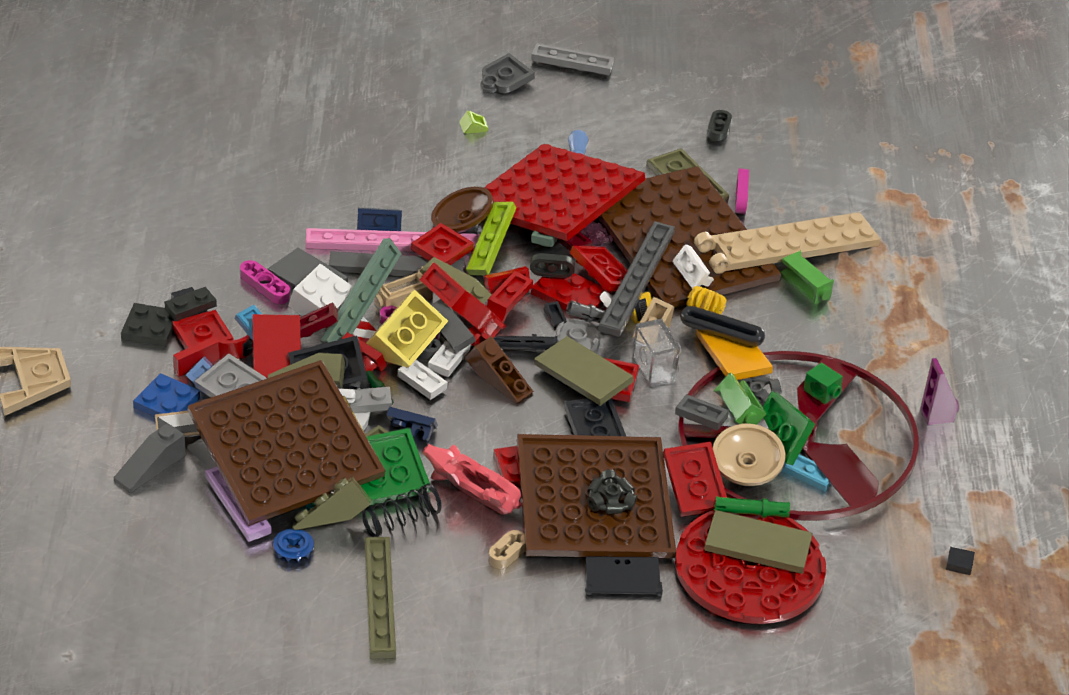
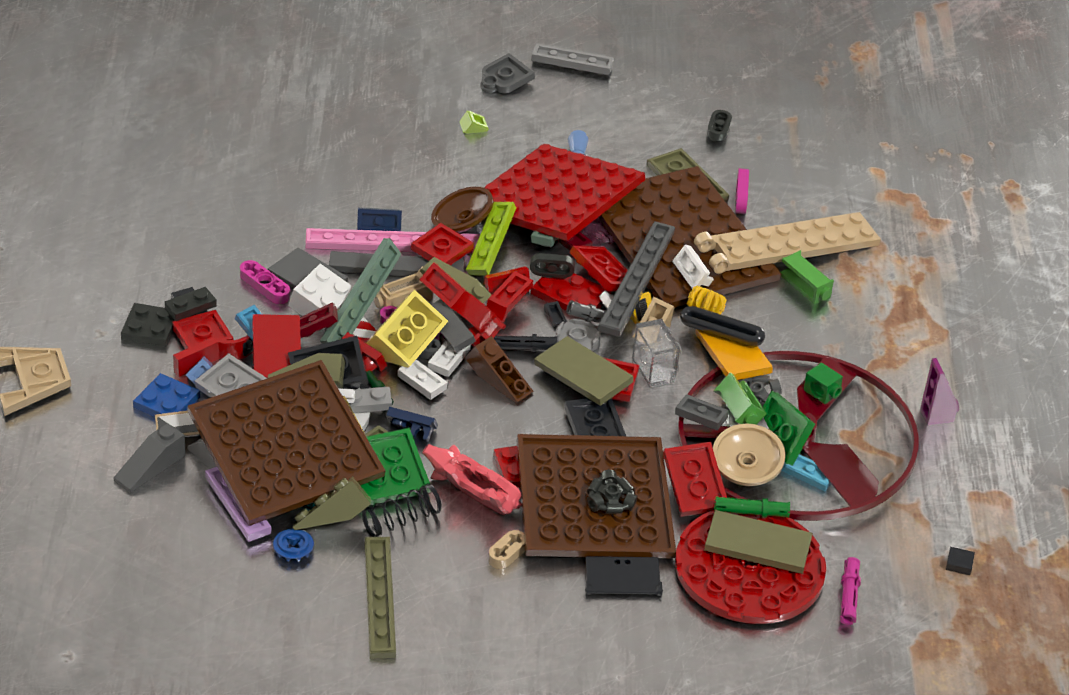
none -> dark pink pin [840,557,861,625]

